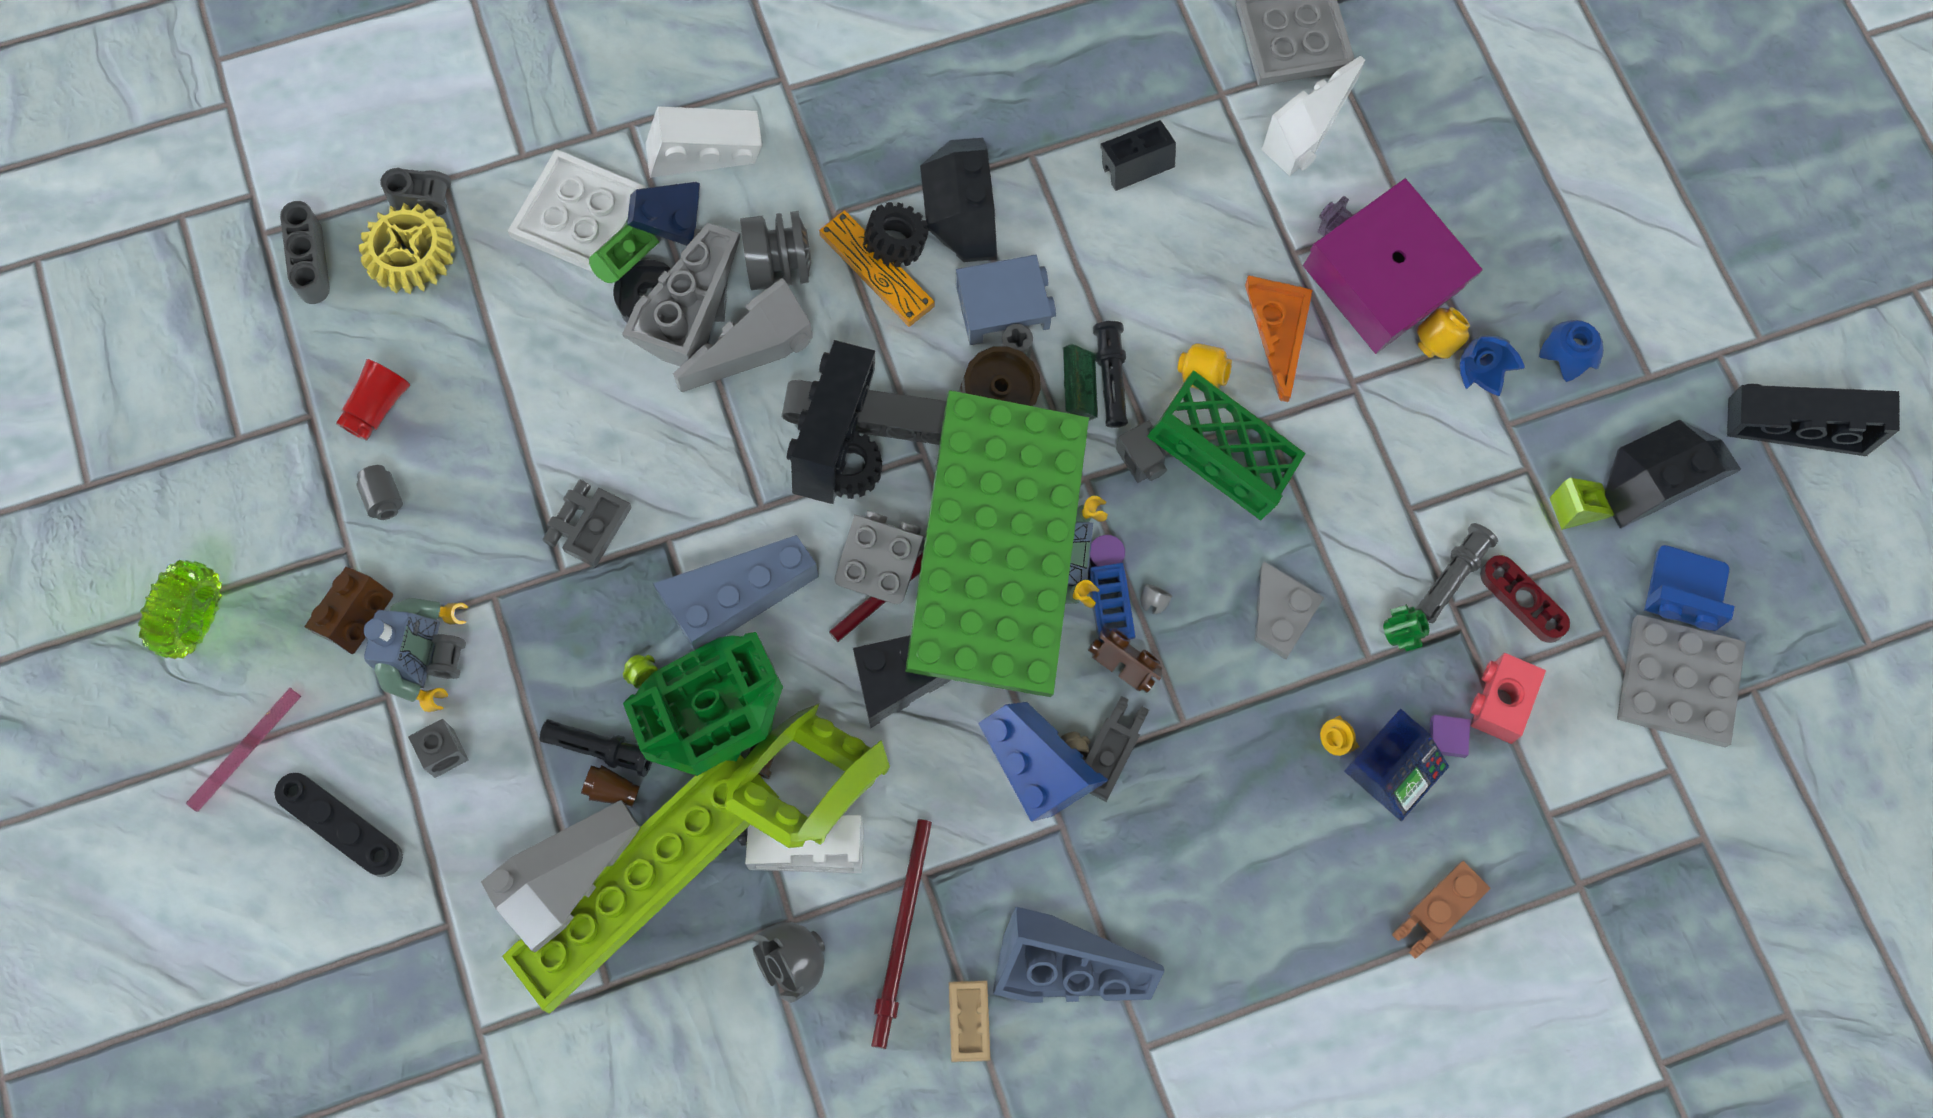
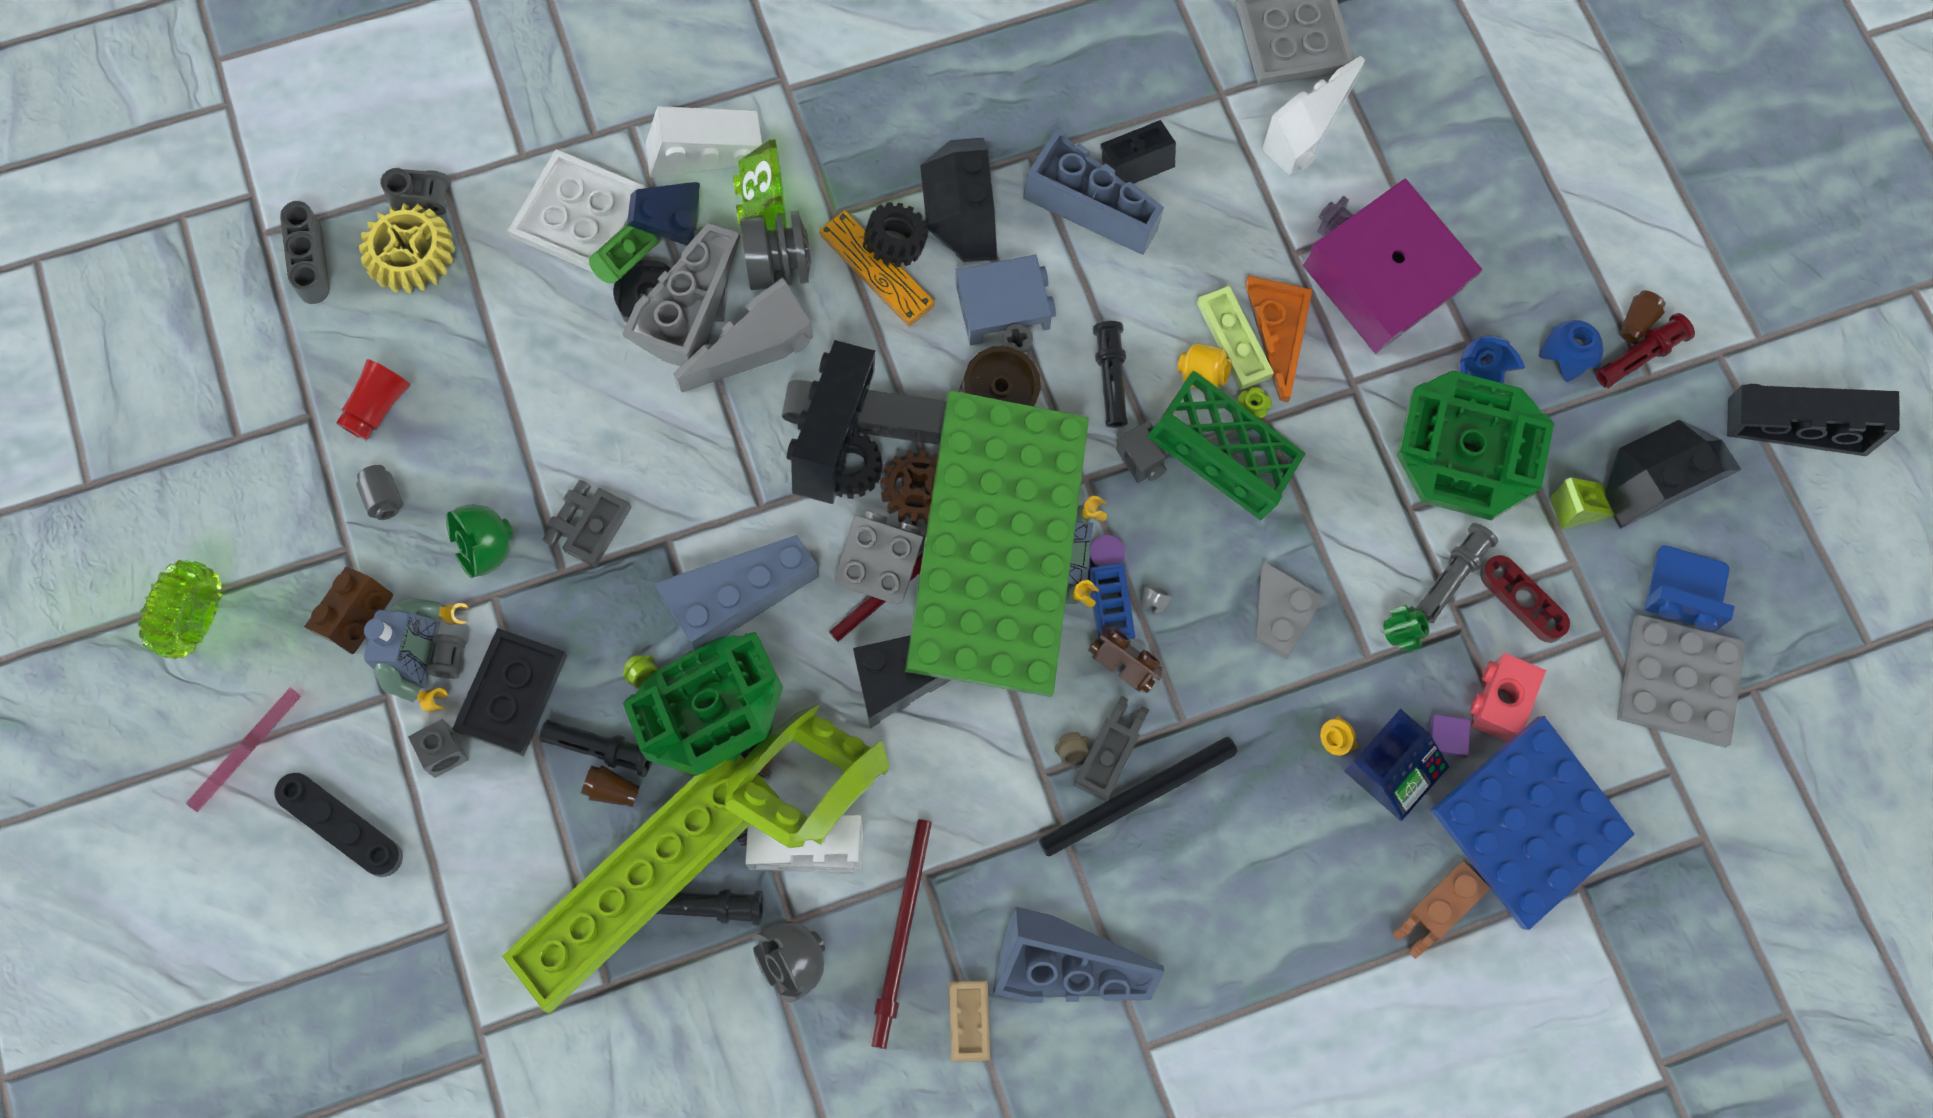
light grey wedge [481,800,640,953] -> none
blue wedge [978,702,1109,822] -> none
clear green plate [1063,344,1098,421] -> none
yellow head [1417,307,1470,359] -> none
none -> green cylinder [446,504,513,578]
none -> black plate [452,628,567,757]
none -> black pin [656,889,764,925]
none -> clear neon green slope [733,139,787,231]
none -> reddish brown gear [880,449,938,526]
none -> sand blue wedge [1023,127,1164,255]
none -> black axle [1039,737,1238,856]
none -> yellowish green plate [1197,285,1274,391]
none -> lime plate [1237,387,1272,419]
none -> green piece [1397,370,1554,521]
none -> blue plate [1431,716,1635,930]
none -> dark red pin [1595,313,1695,388]
none -> reddish brown cone [1619,290,1666,344]

